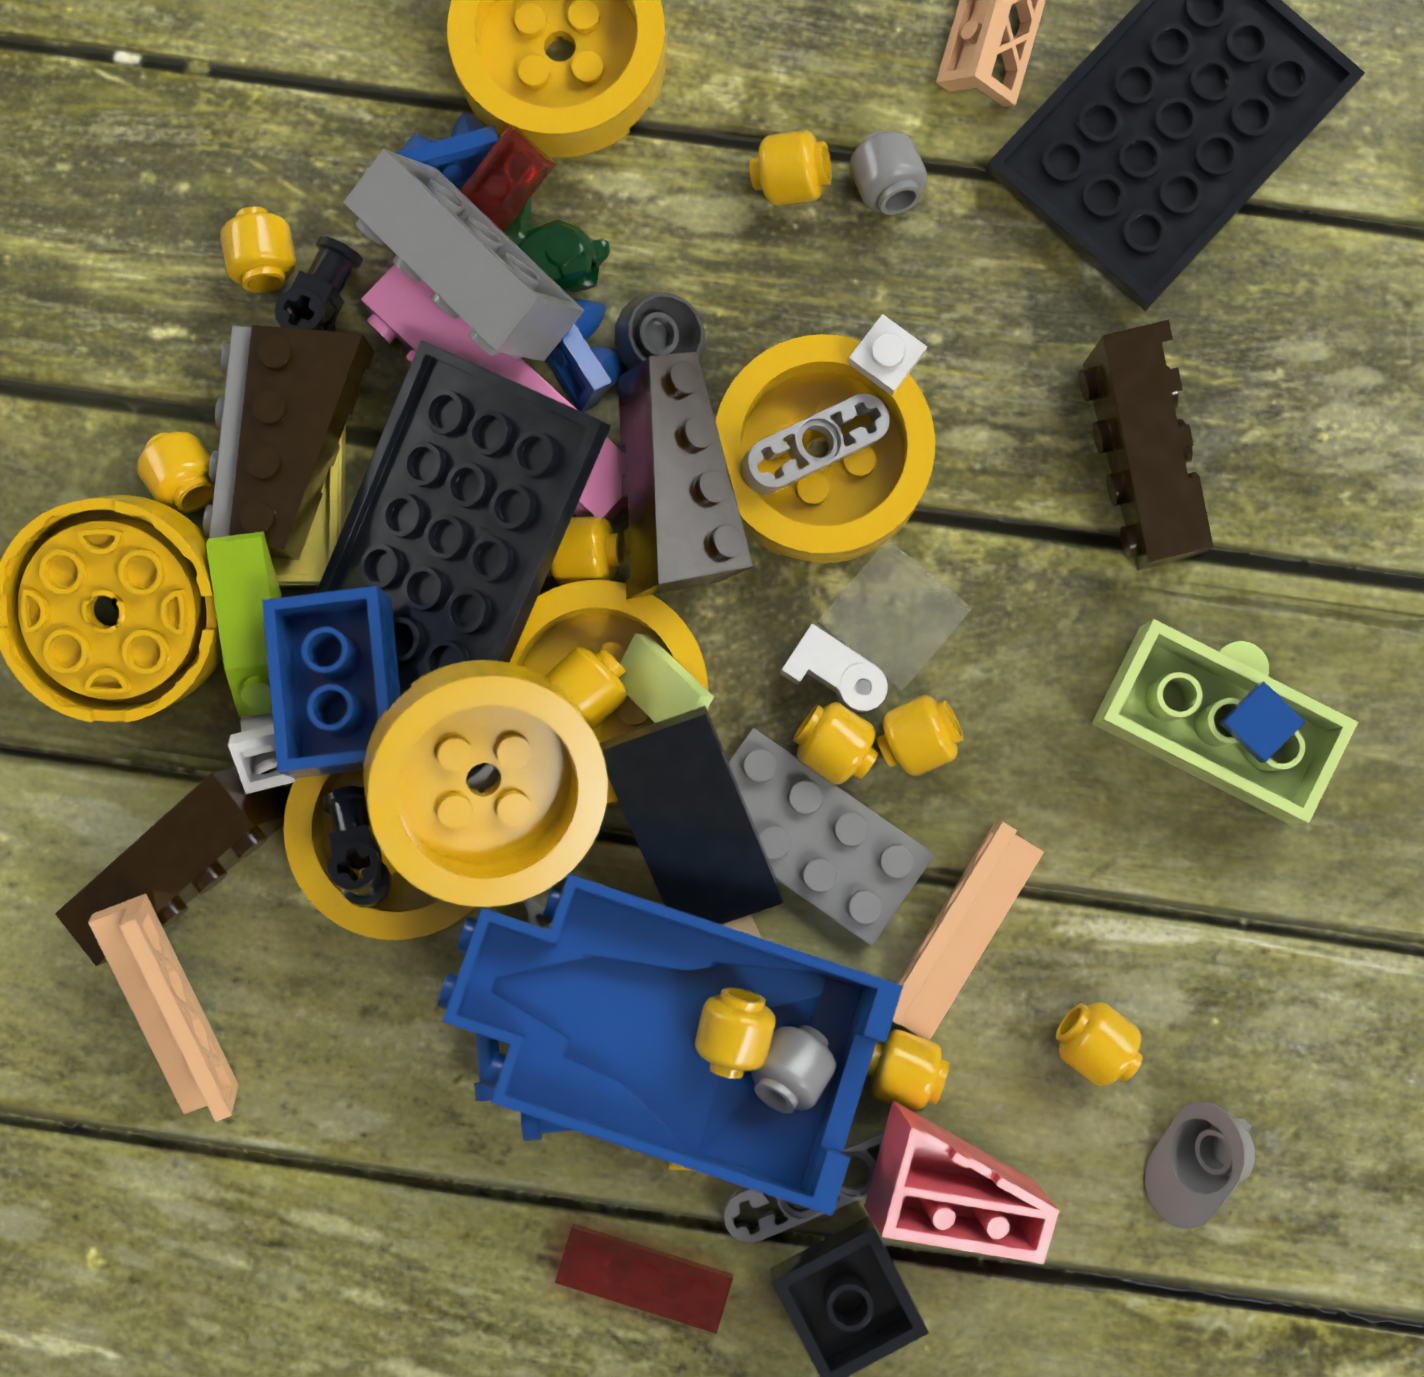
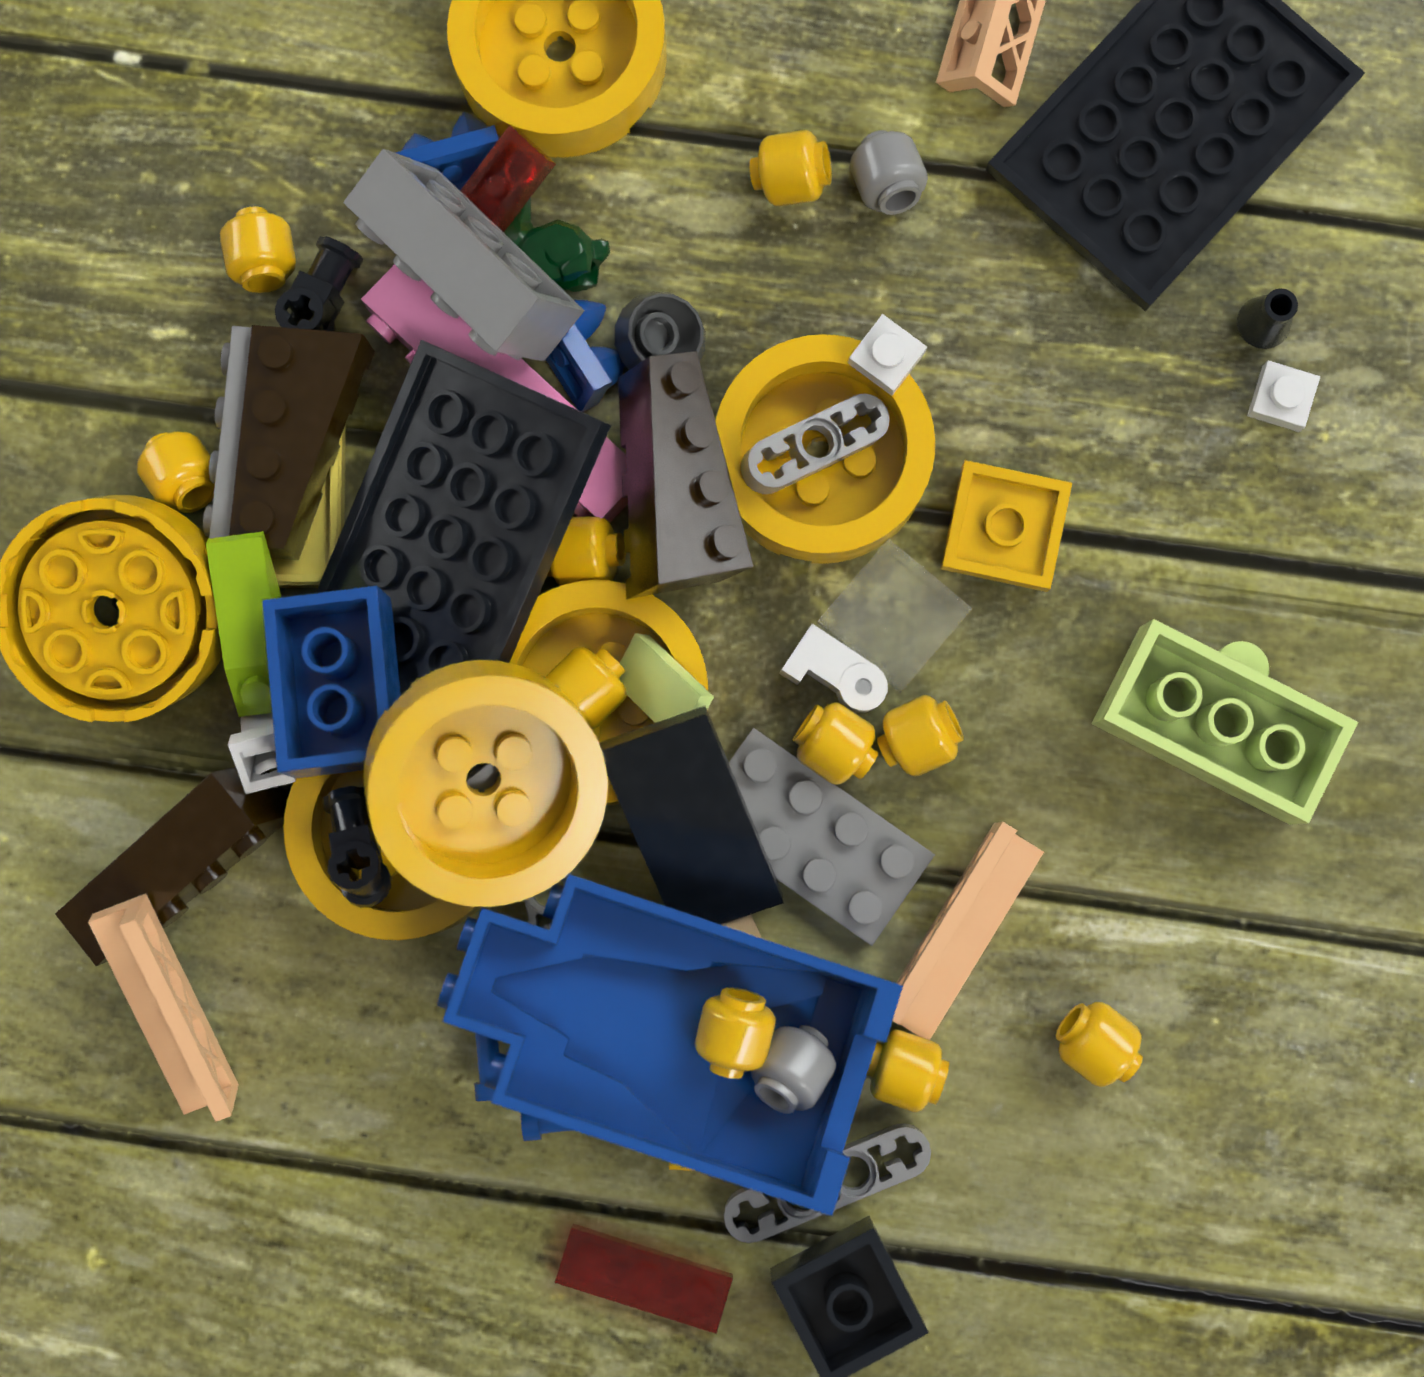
coral wedge [864,1100,1059,1264] -> none
dark brown wedge [1079,320,1213,571] -> none
light grey piece [1145,1101,1255,1229] -> none
blue tile [1220,681,1306,763] -> none
none -> yellow plate [940,460,1072,592]
none -> black cone [1237,289,1298,349]
none -> white plate [1247,360,1320,432]

